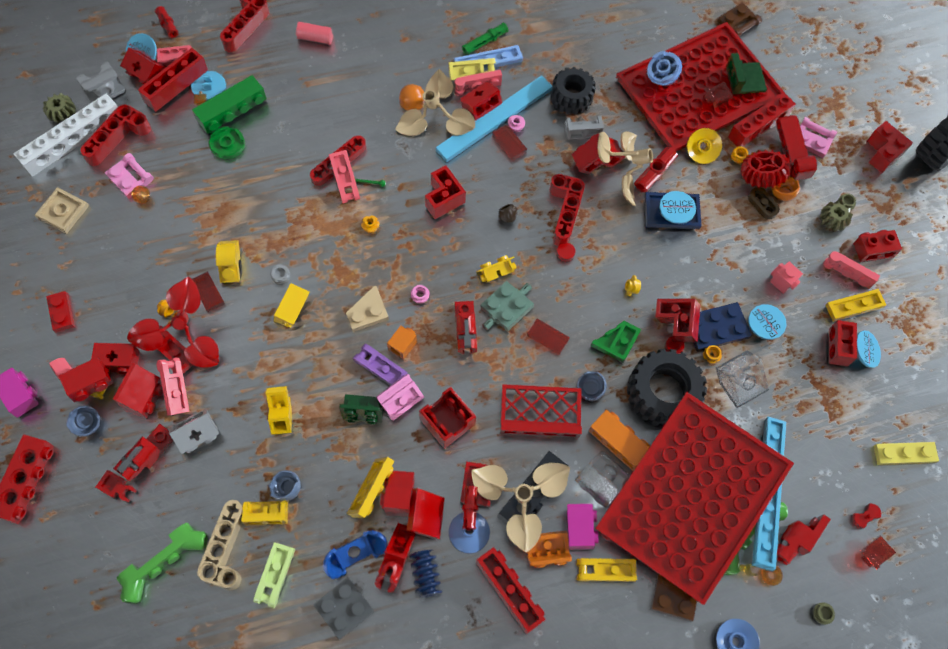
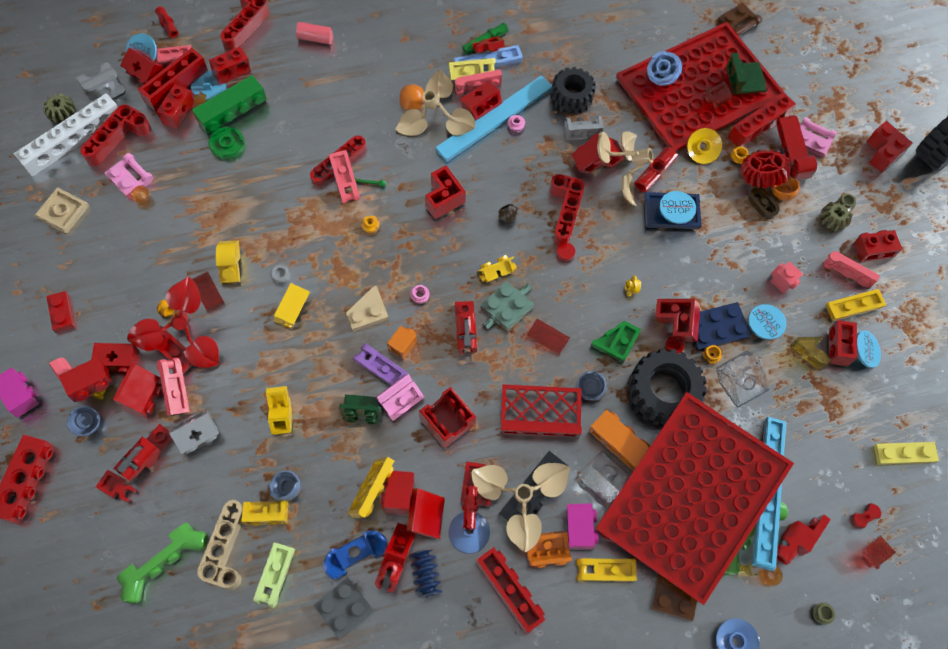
clear red tile [492,124,527,160] -> none
none -> red brick [157,84,195,129]
none -> red brick [209,47,251,85]
none -> red plate [472,36,505,53]
none -> clear yellow slope [789,337,831,371]

